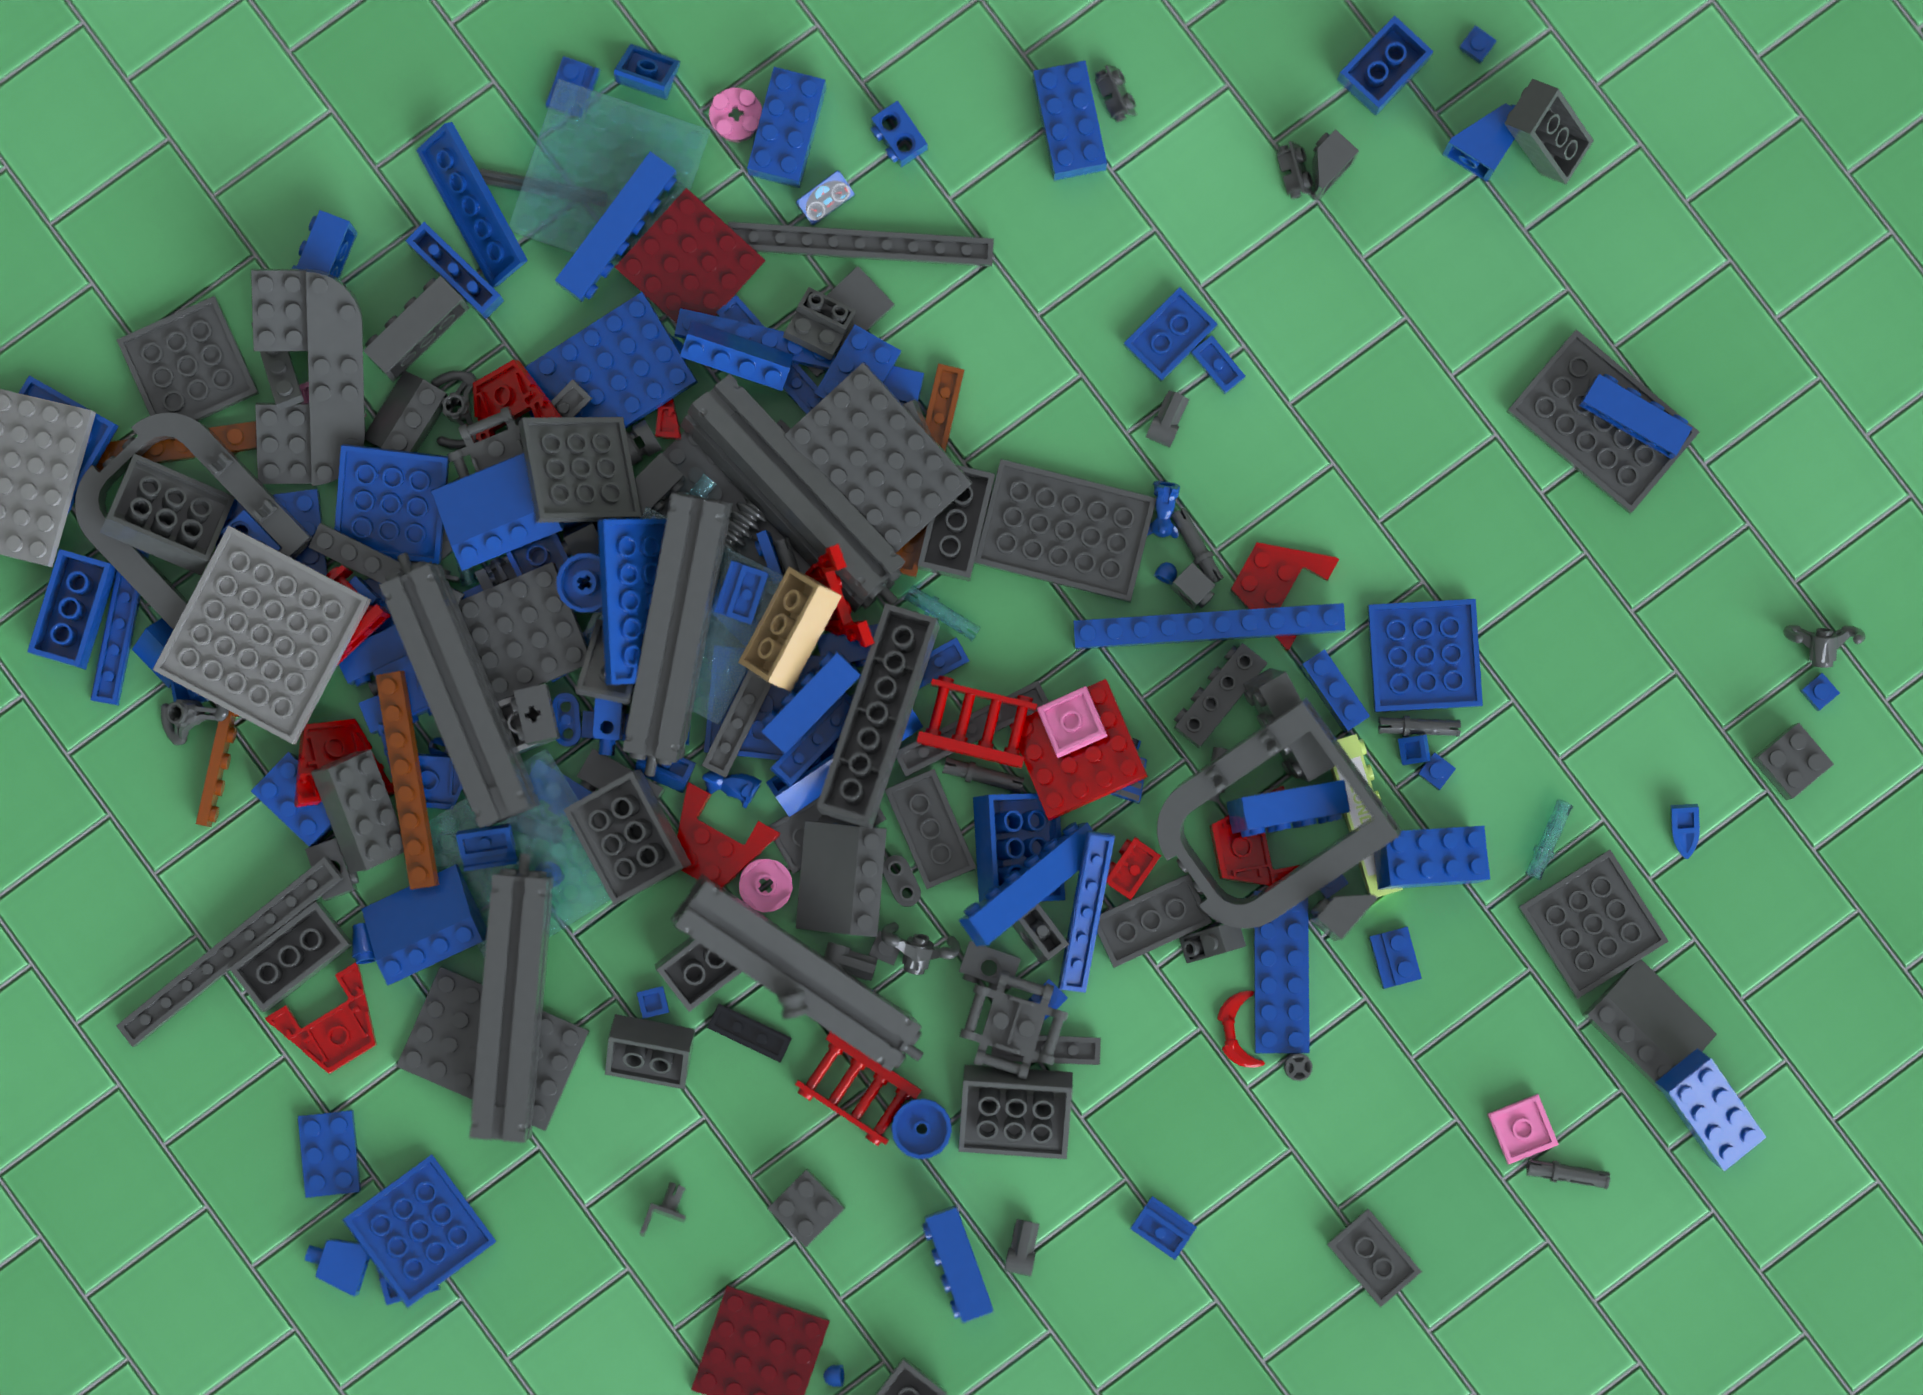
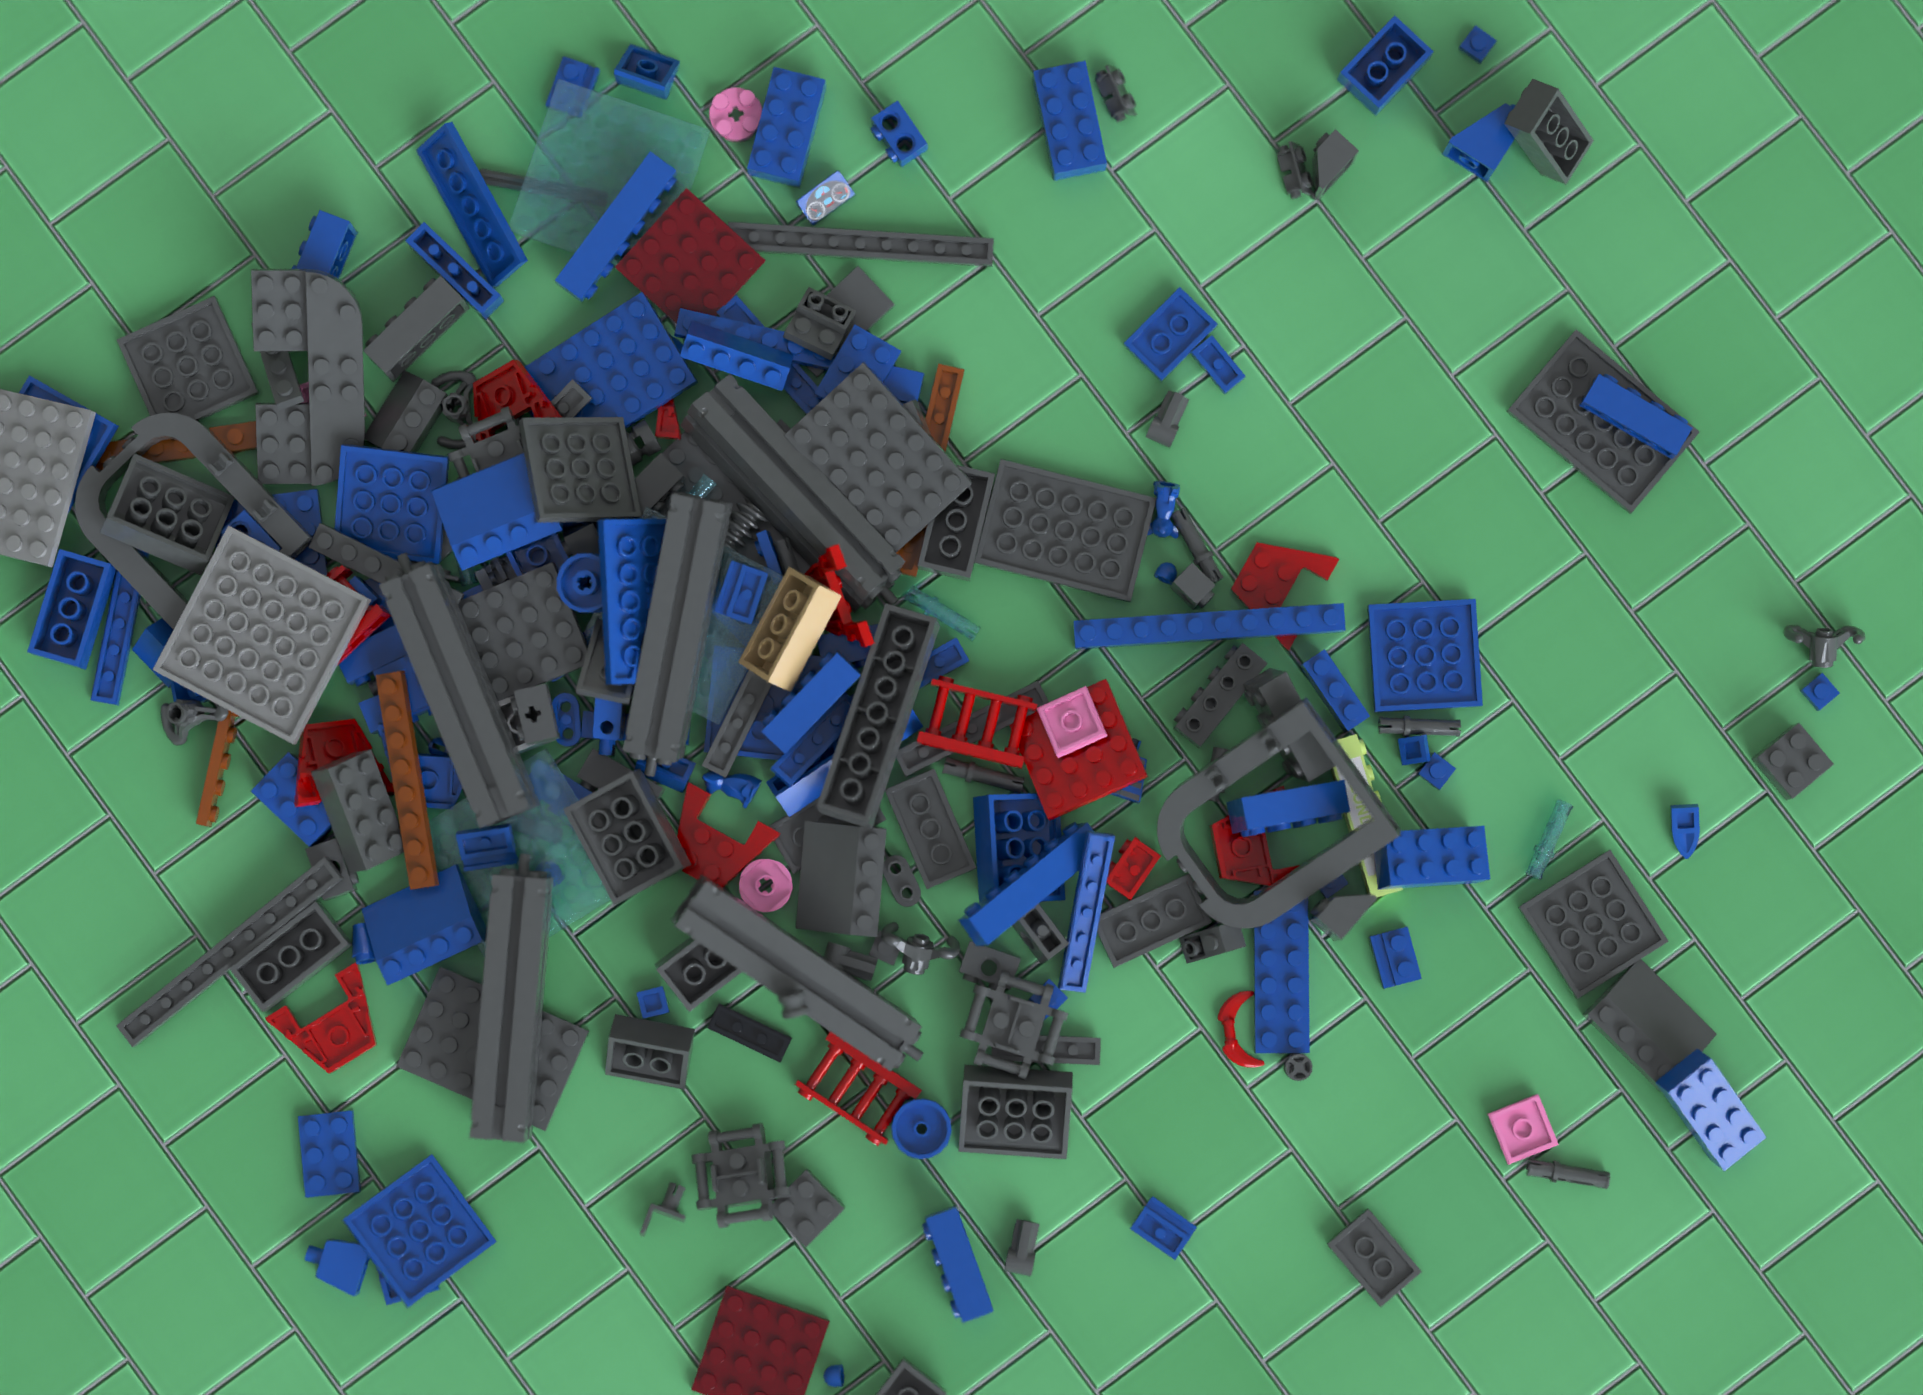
none -> dark grey brick [692,1123,790,1228]

